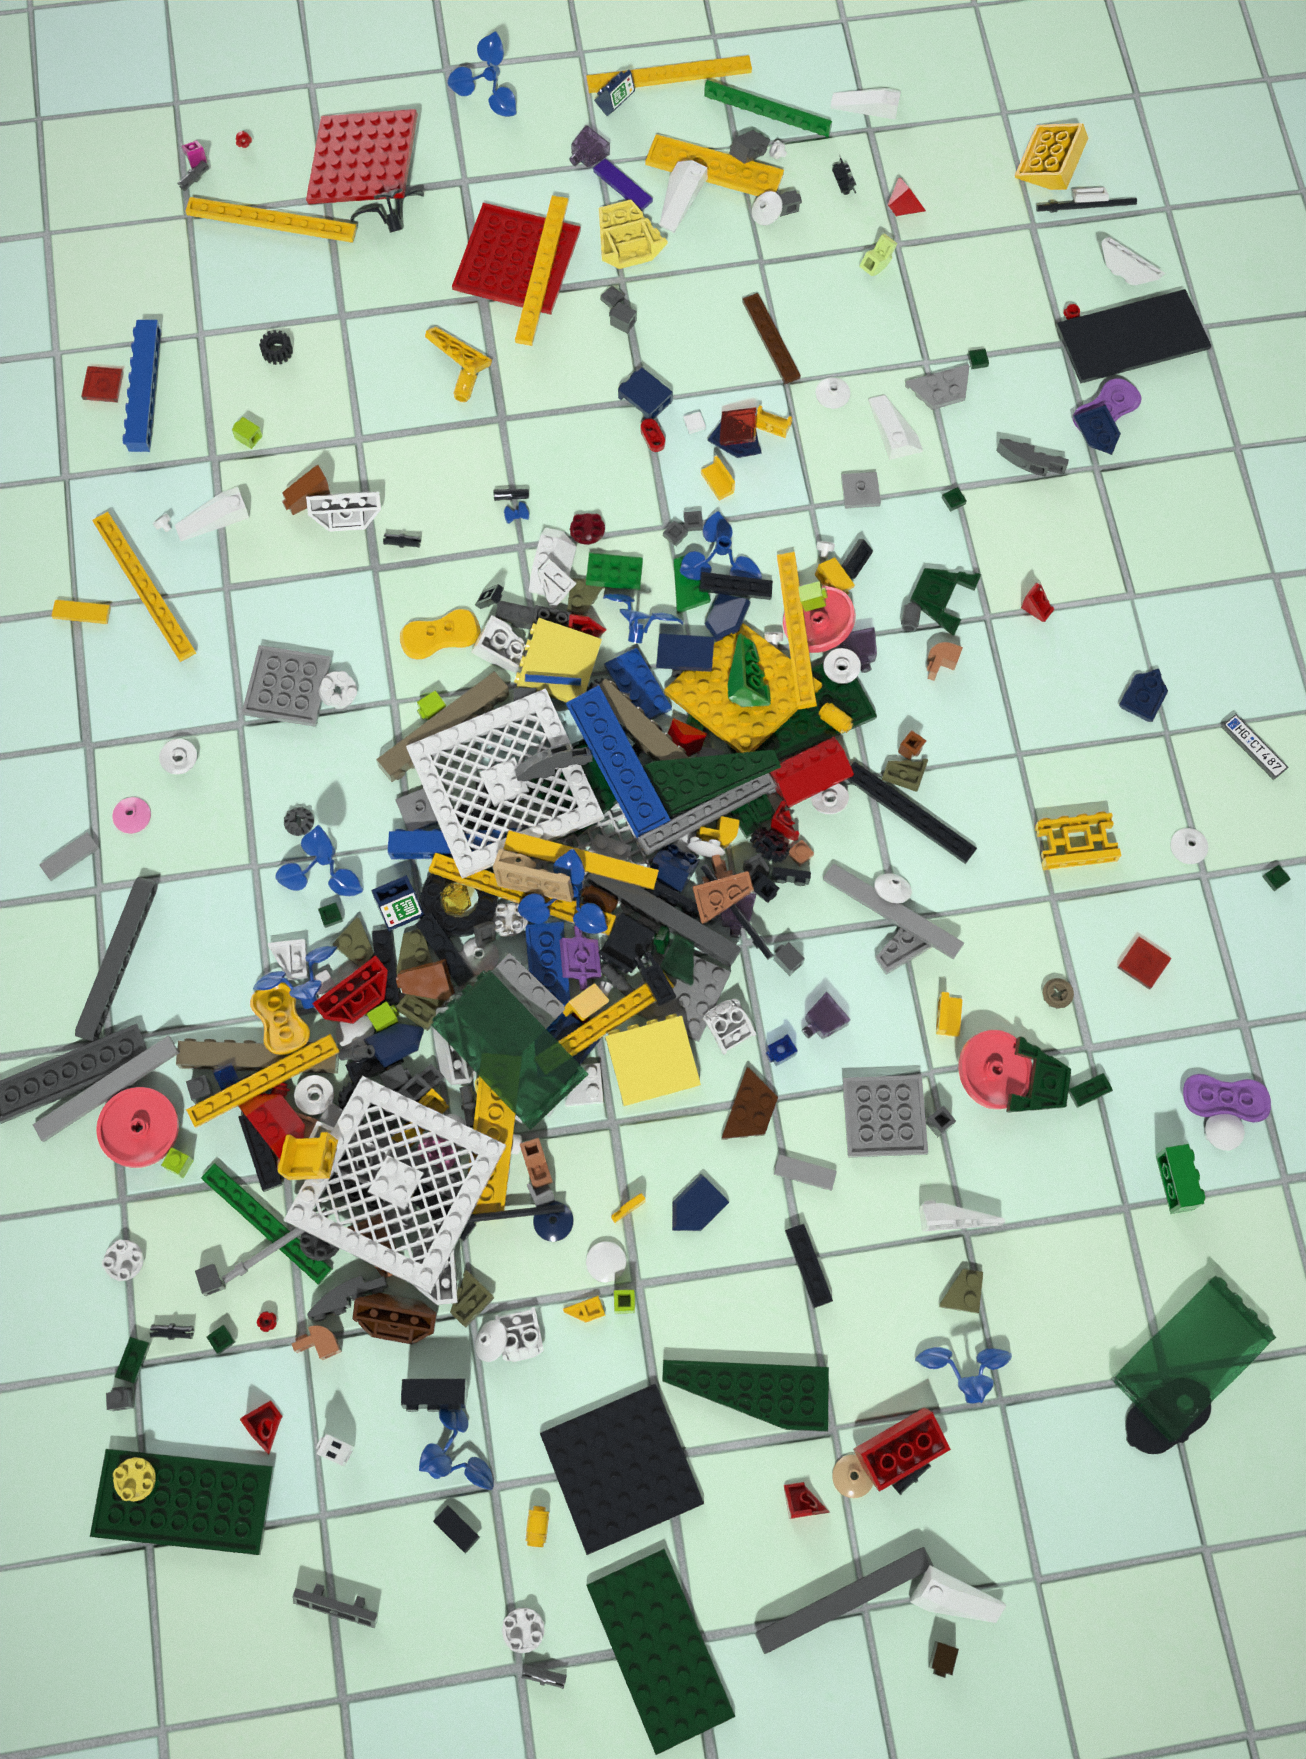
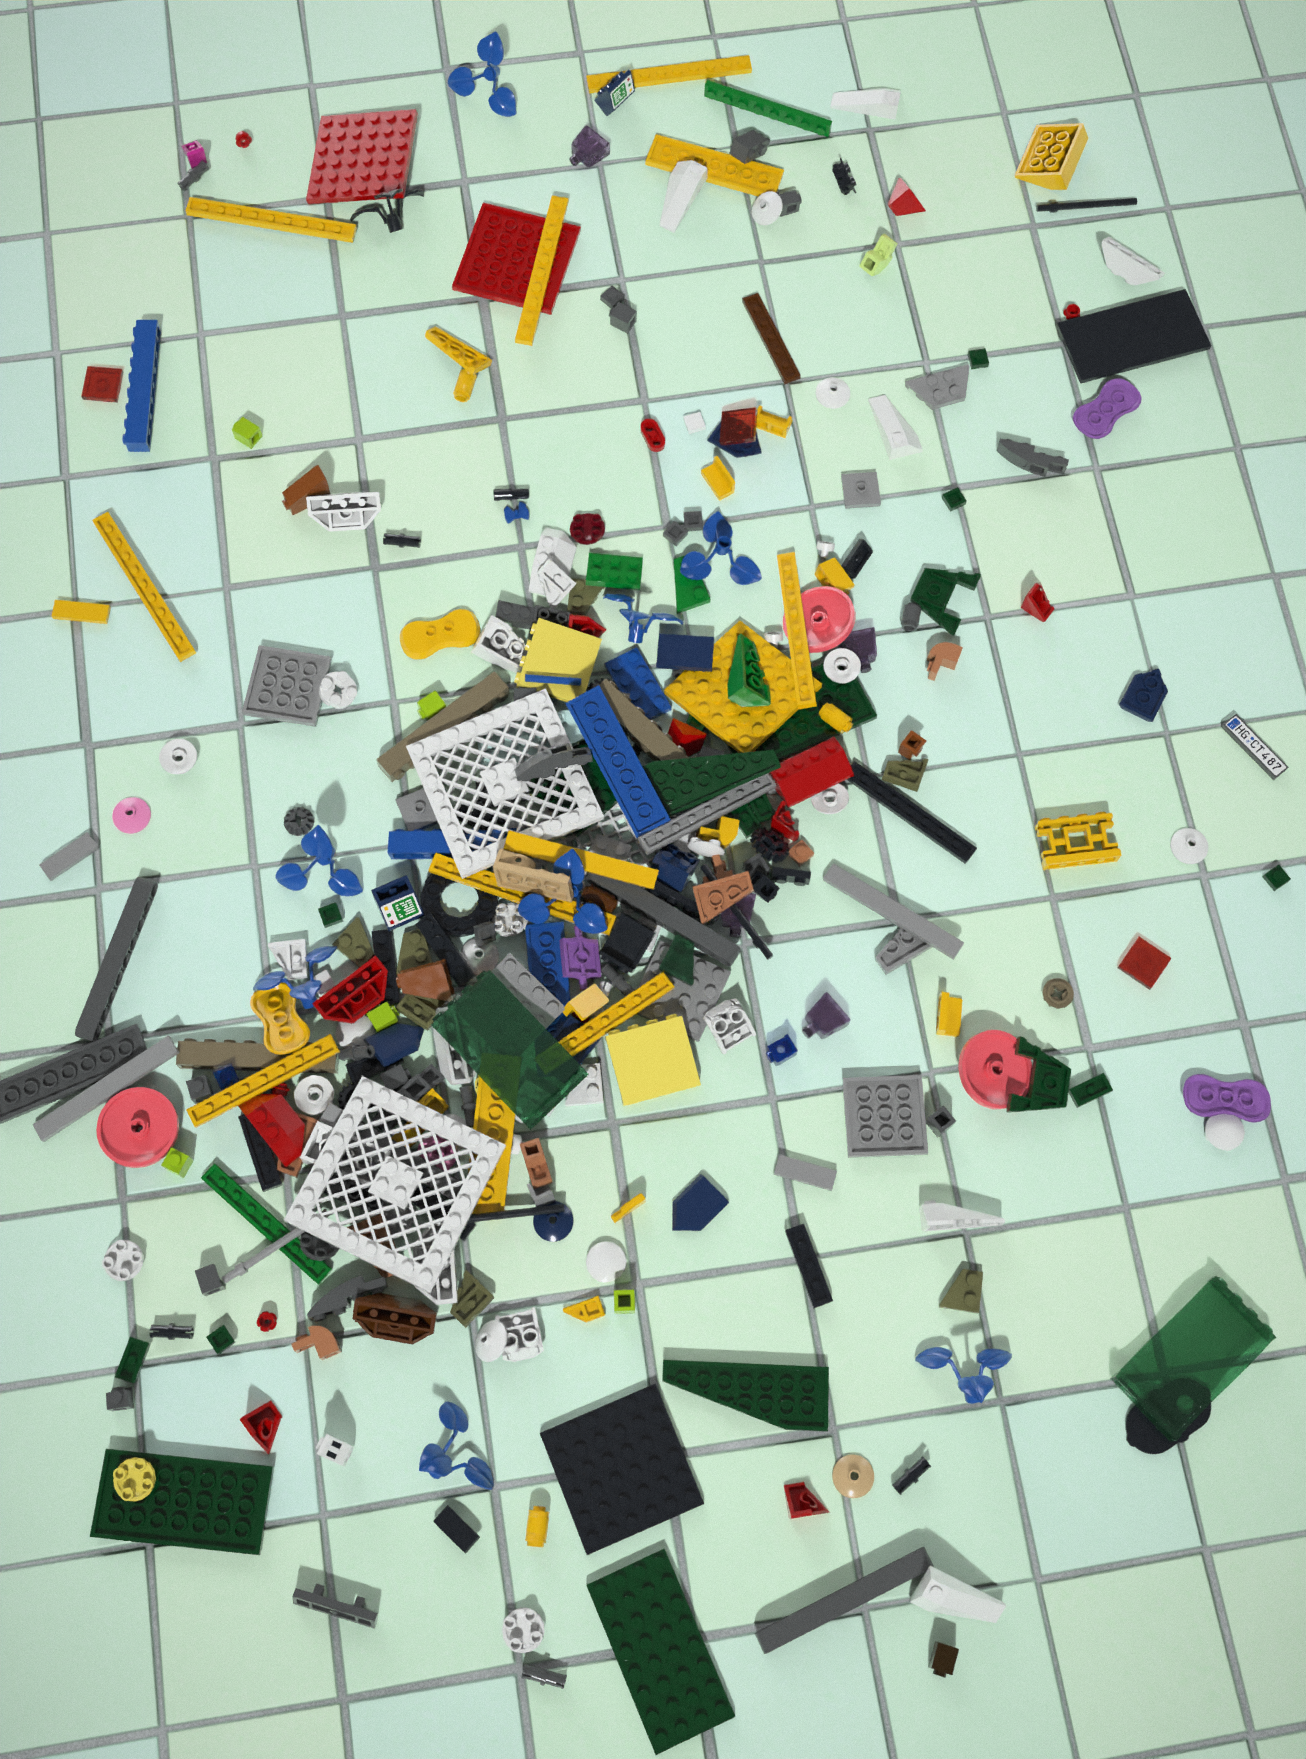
white tile [152,513,171,532] -> none
white wedge [175,487,249,542] -> none
black tyre [259,330,293,365] -> none
yellow panel [278,1132,338,1180] -> none
black slope [401,1379,468,1412] -> none
clear yellow panel [440,884,471,915] -> none
black plate [475,584,504,609] -> none
dark purple tile [593,158,653,211] -> none
light yellow wedge [599,200,668,269] -> none
dark blue panel [618,367,673,420] -> none
black hinge [634,951,676,1007] -> none
dark green plate [654,926,670,954] -> none
black plate [699,572,773,600] -> none
dark blue tile [704,594,751,642] -> none
reddish brown wing [721,1067,778,1140] -> none
white tile [769,140,787,160] -> none
dark grey brick [774,942,805,976] -> none
lime brick [798,581,828,612] -> none
red slope [853,1408,951,1492] -> none
white dish [874,874,912,903] -> none
white tile [1071,187,1109,203] -> none
dark blue tile [1073,405,1121,455] -> none
green brick [1155,1144,1205,1214] -> none

